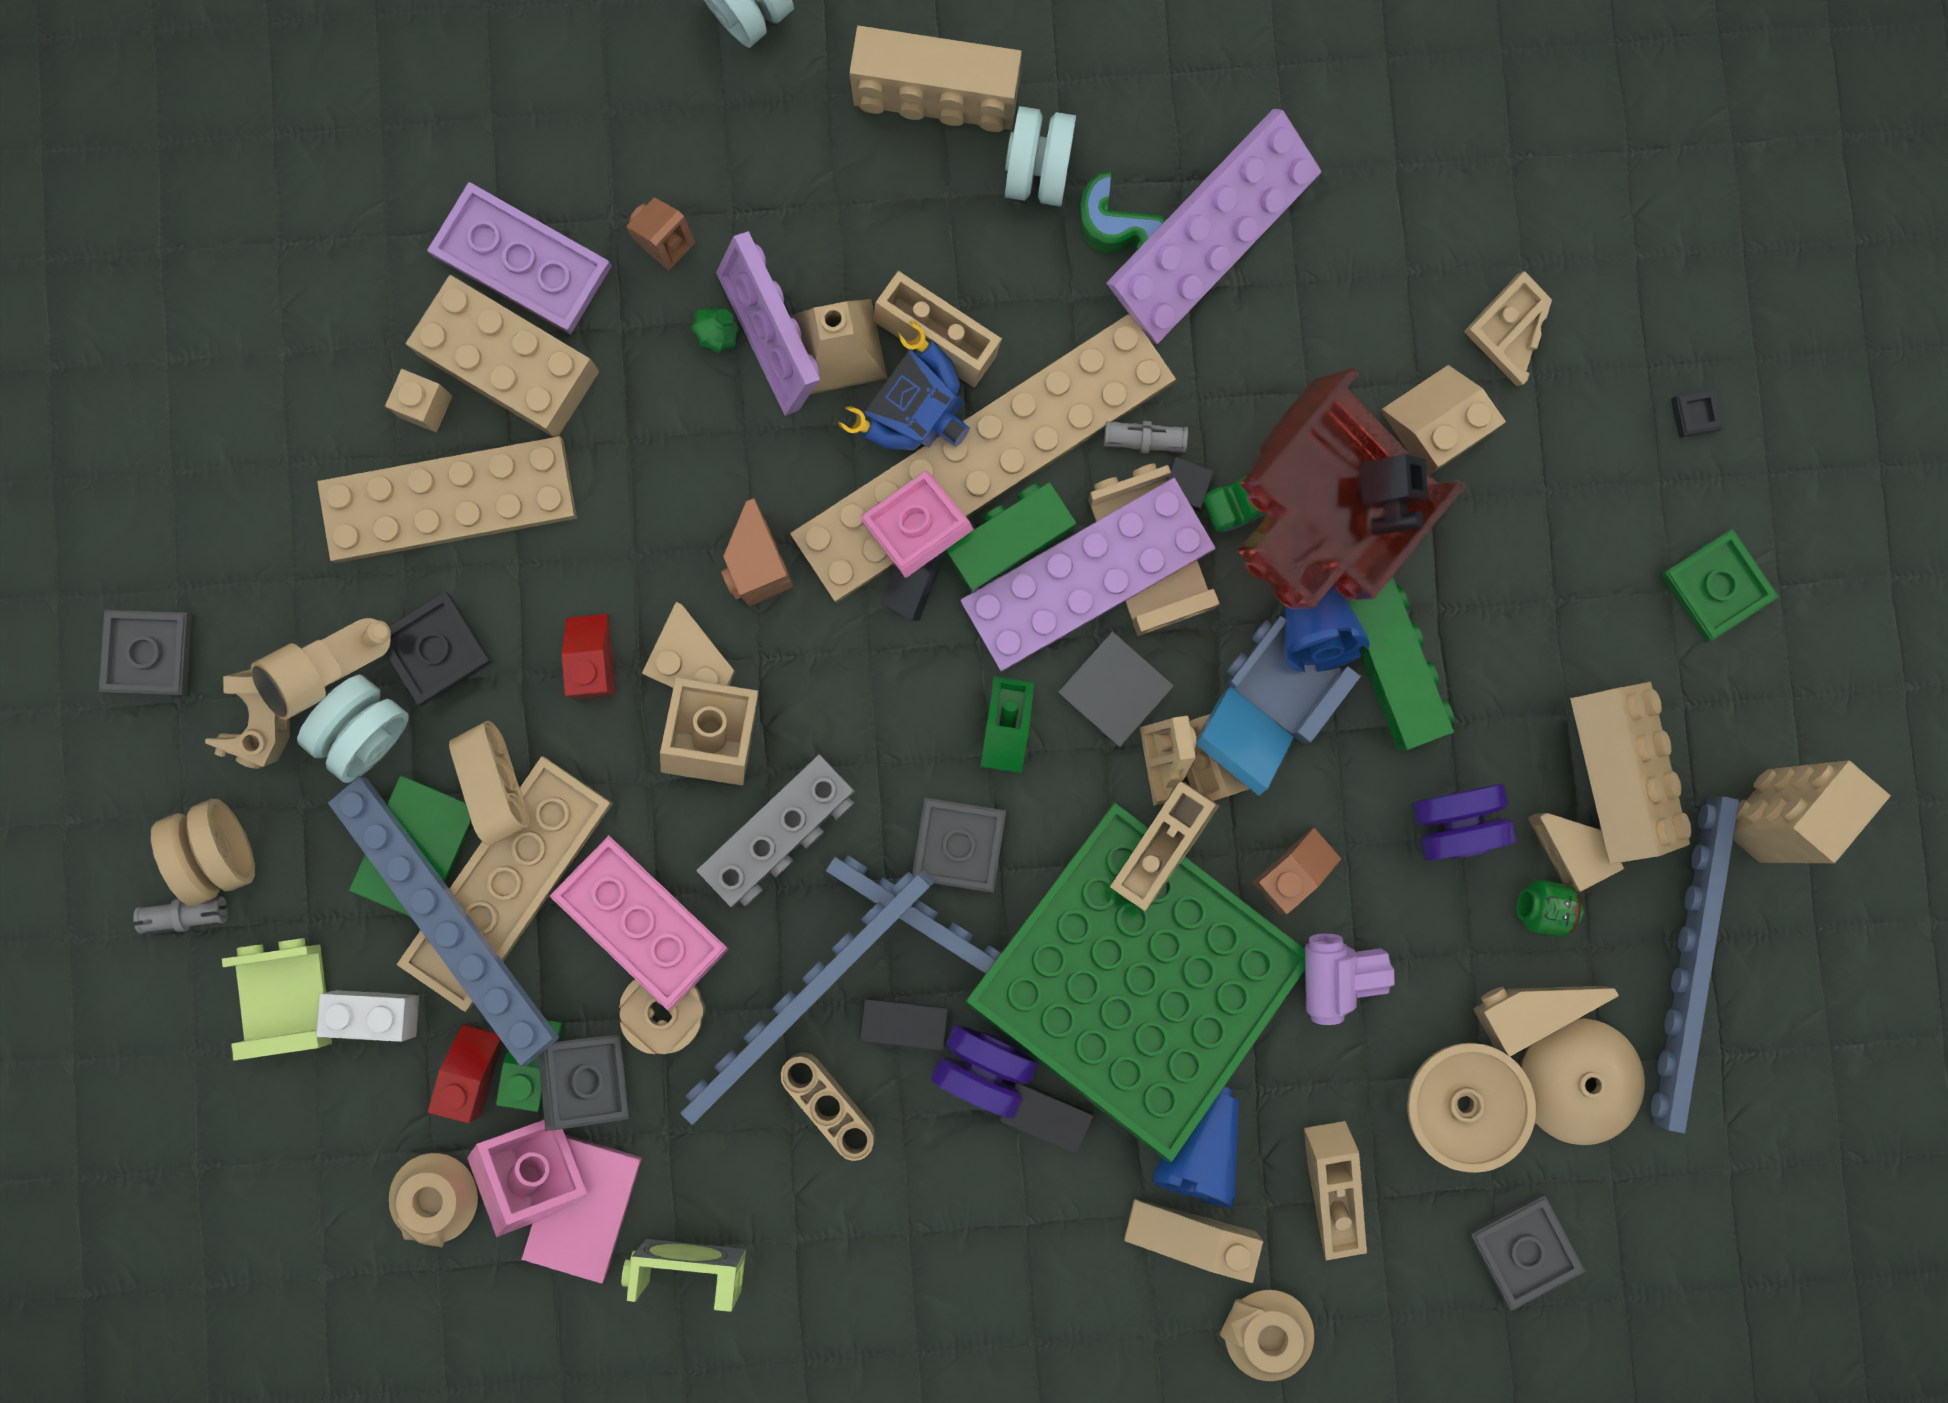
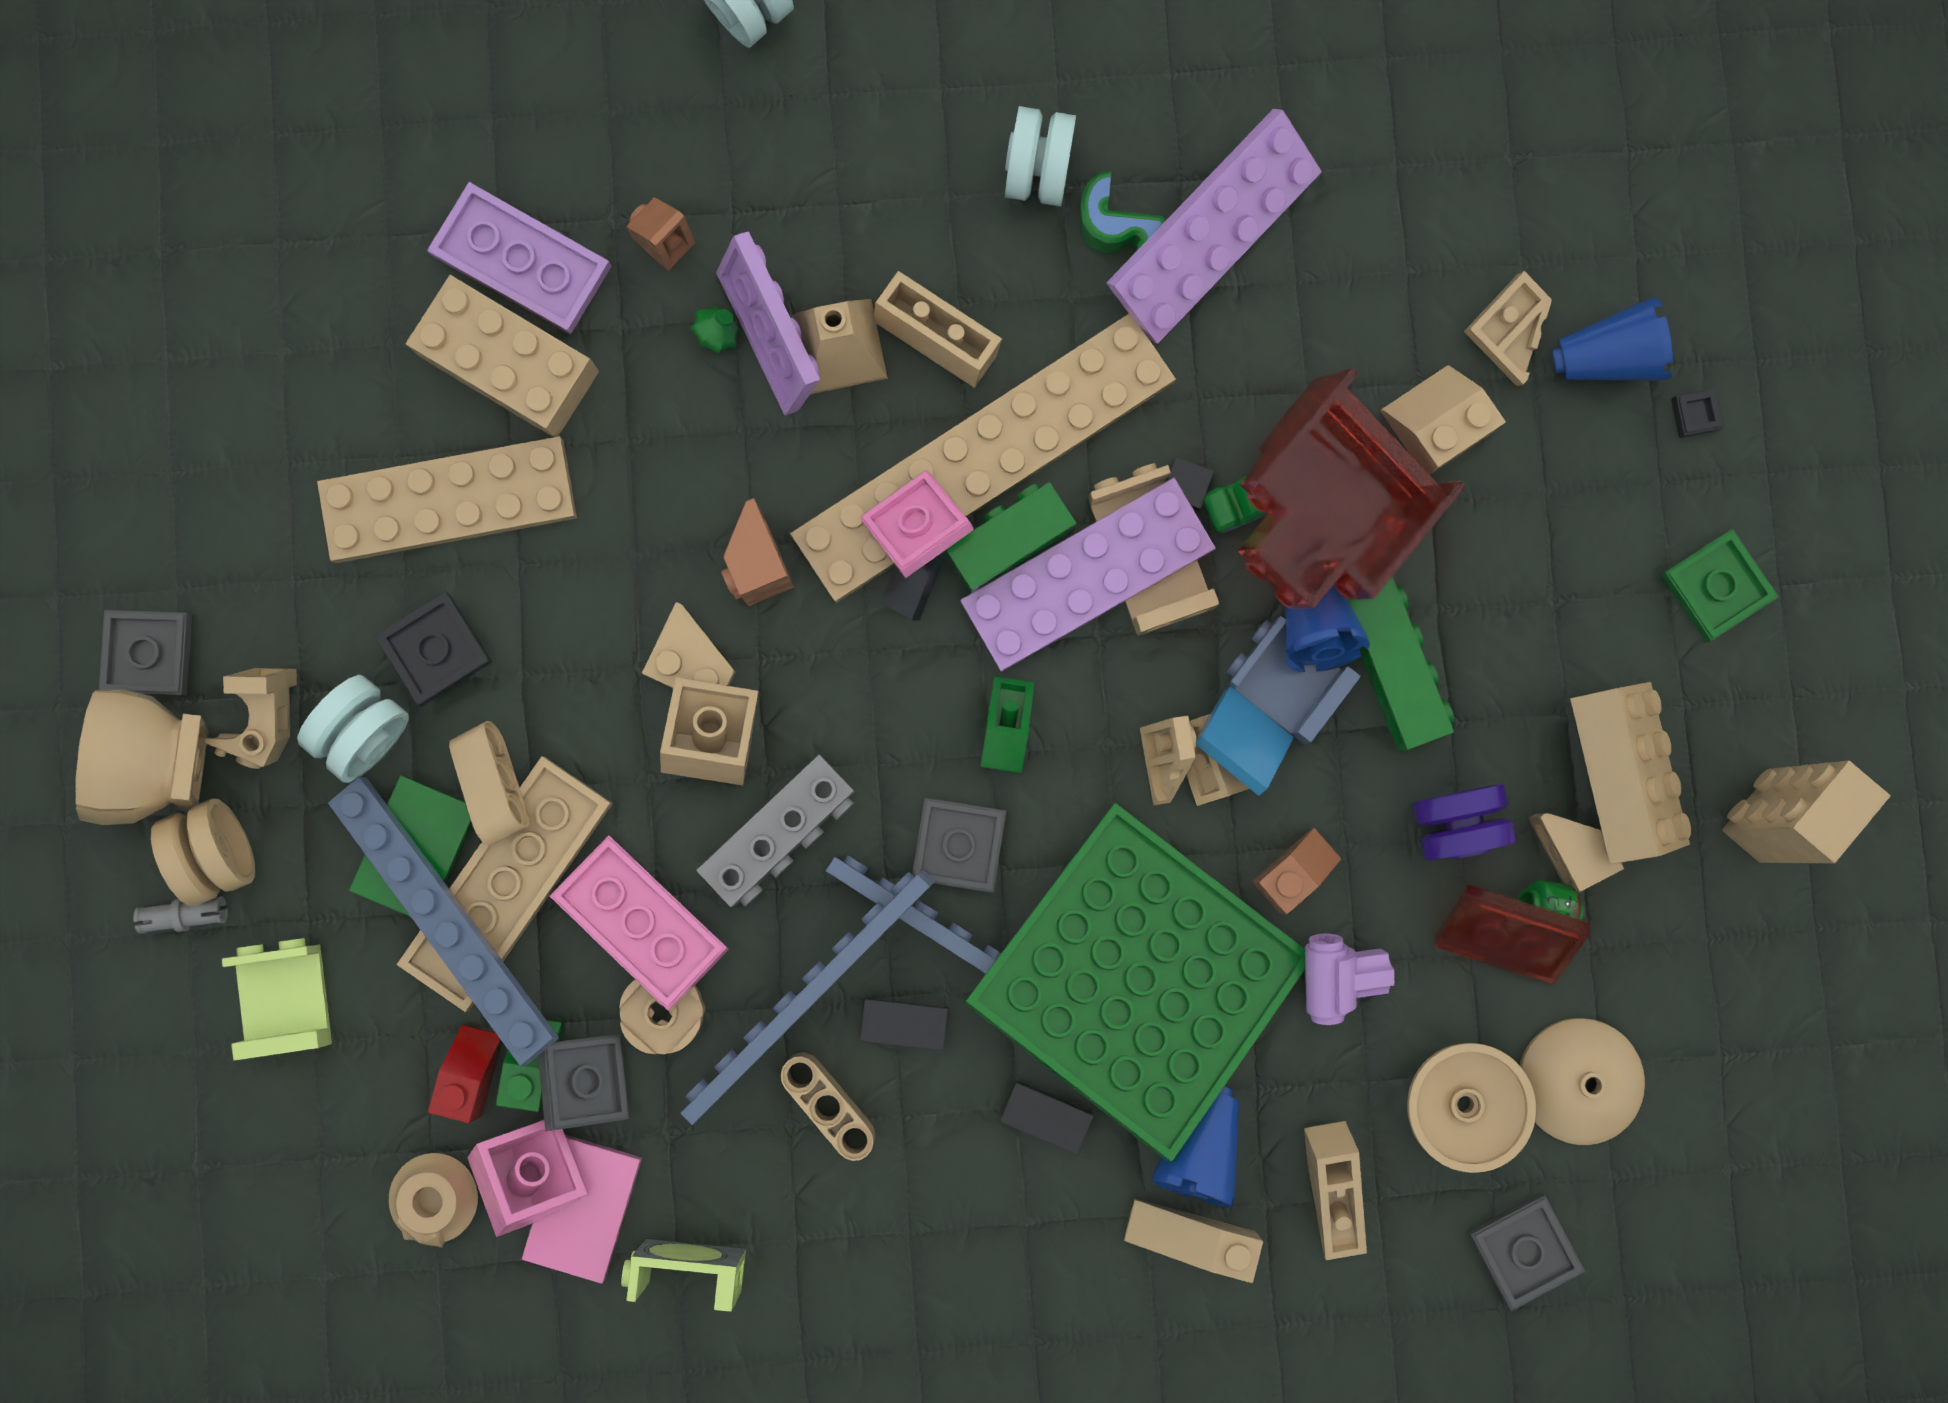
tan piece [251,618,391,720] -> none
white brick [316,990,419,1042] -> none
tan brick [385,369,453,433] -> none
red slope [561,614,616,700] -> none
torso [838,321,970,450] -> none
tan brick [849,25,1022,132] -> none
dark purple wheel [930,1024,1039,1119] -> none
dark grey tile [1057,631,1174,748] -> none
light grey pin [1104,421,1188,454] -> none
tan slope [1110,781,1220,911] -> none
tan piece [1220,1290,1314,1381] -> none
black brick [1358,454,1429,535] -> none
tan slope [1473,986,1619,1057] -> none
sand blue plate [1651,797,1739,1134] -> none
none -> tan plate [76,689,209,825]
none -> clear red tile [1435,885,1590,984]
none -> blue cone [1551,297,1673,380]

